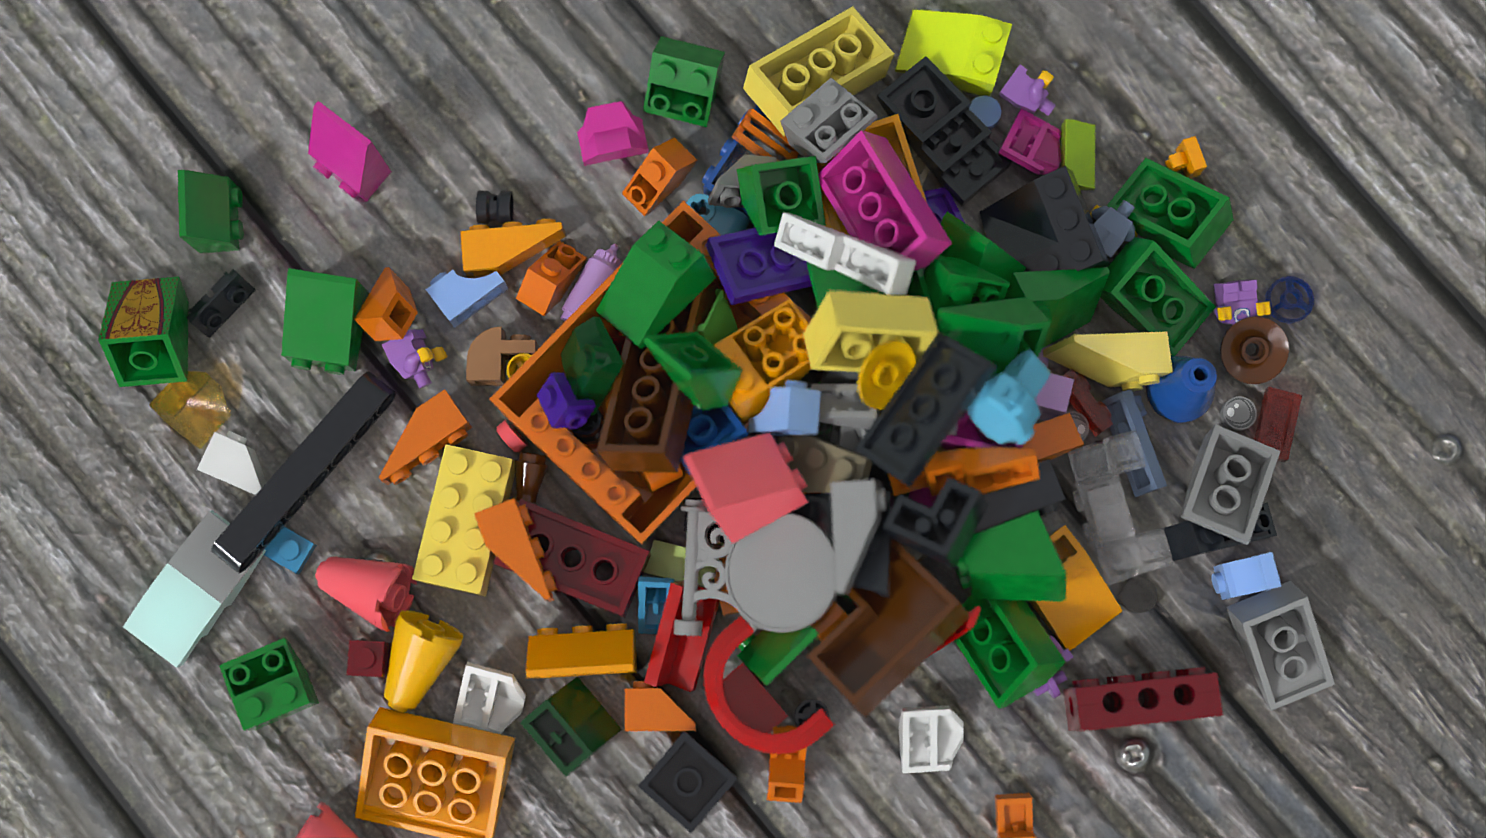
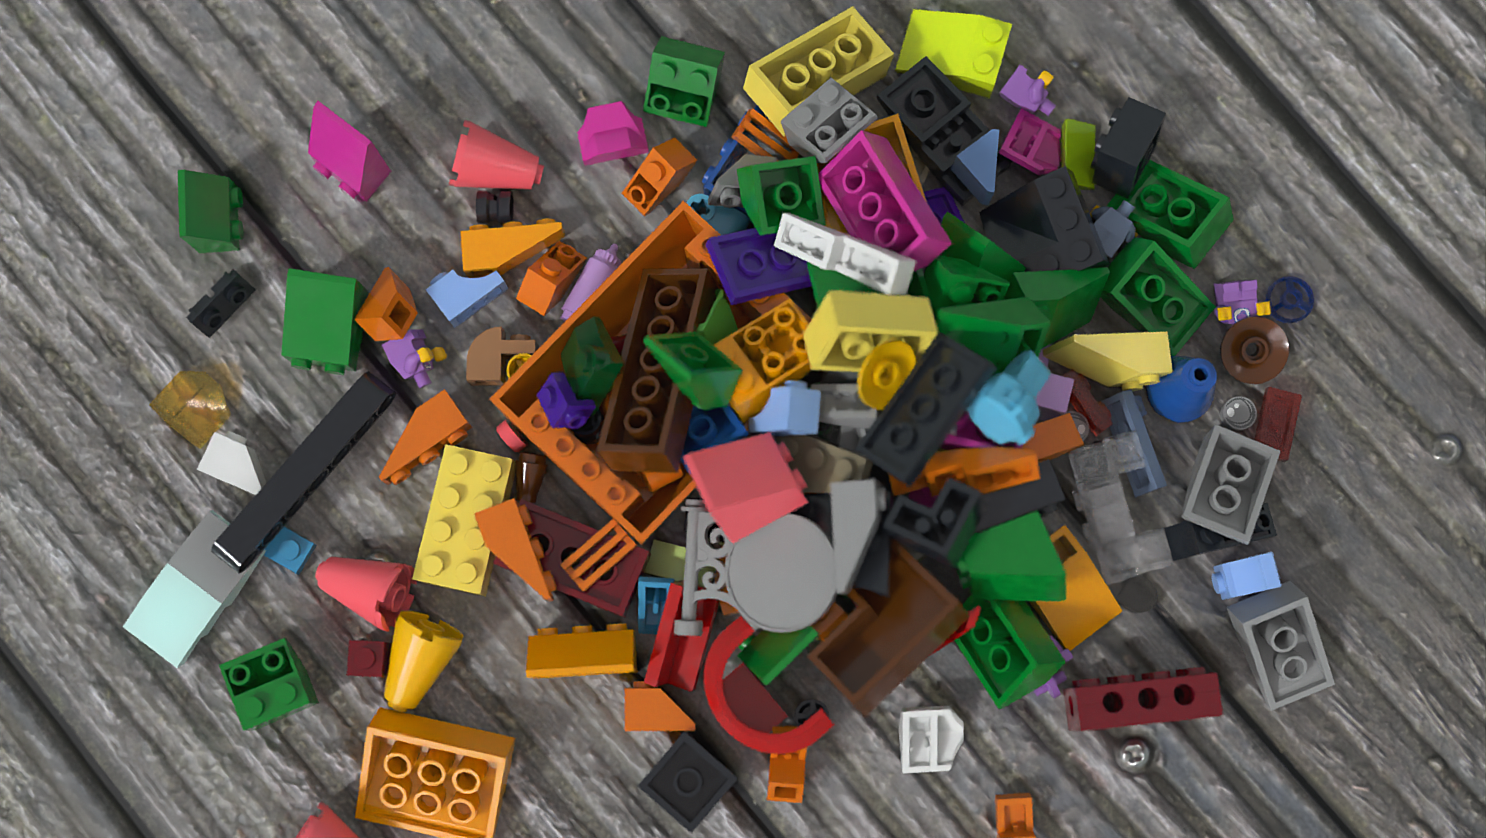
green slope [98,276,189,387] -> none
white slope [453,662,526,734] -> none
dark green slope [520,676,623,777] -> none
green slope [596,220,716,349] -> none
medium blue tile [969,96,1001,129] -> none
light orange tile [1165,136,1207,179] -> none
none -> coral cone [449,120,544,190]
none -> orange tile [560,518,637,592]
none -> medium blue slope [951,129,999,205]
none -> black brick [1090,97,1166,199]

